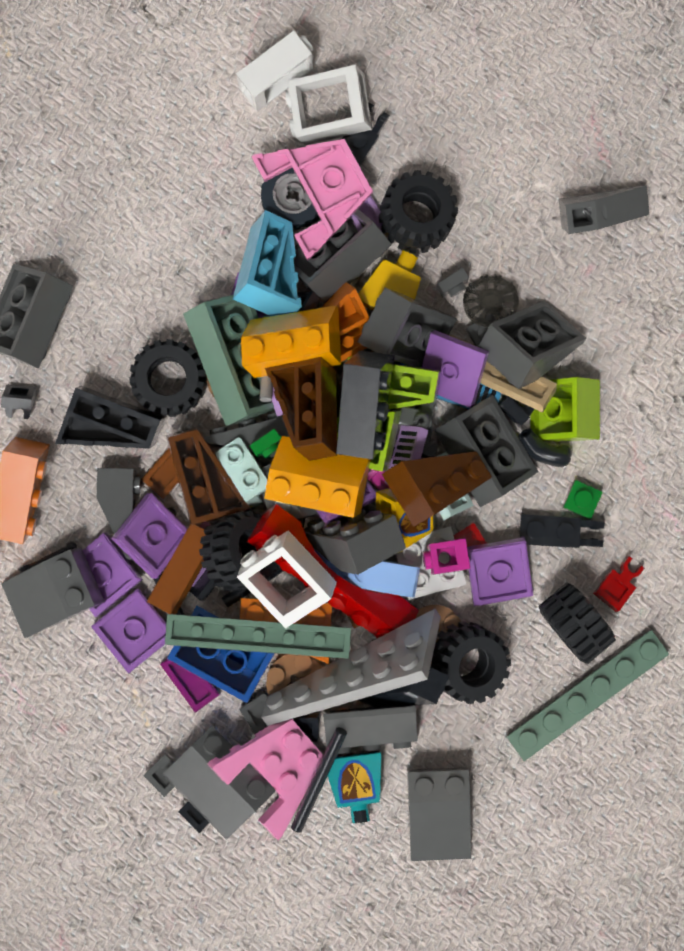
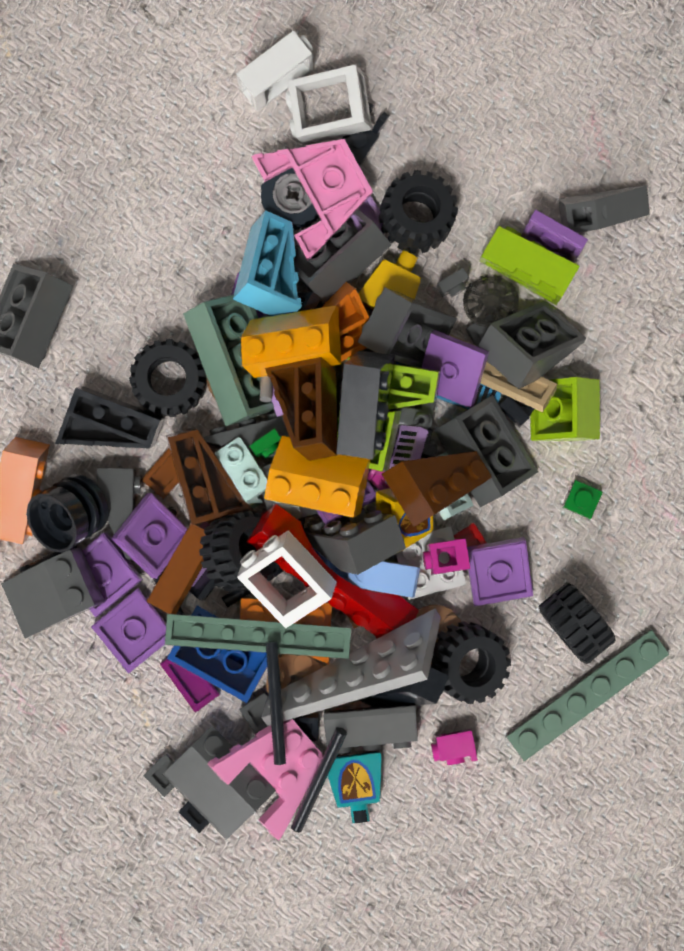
black tile [1,384,36,419] -> none
dark grey slope [407,767,471,861] -> none
black arm [518,428,572,467] -> none
black hinge [519,514,605,548] -> none
red plate [593,556,645,612] -> none
none -> black wheel [26,474,109,553]
none -> black bar [265,641,286,765]
none -> dark pink brick [431,729,478,765]
none -> lime wedge [479,226,580,305]
none -> medium lavender plate [521,209,588,263]

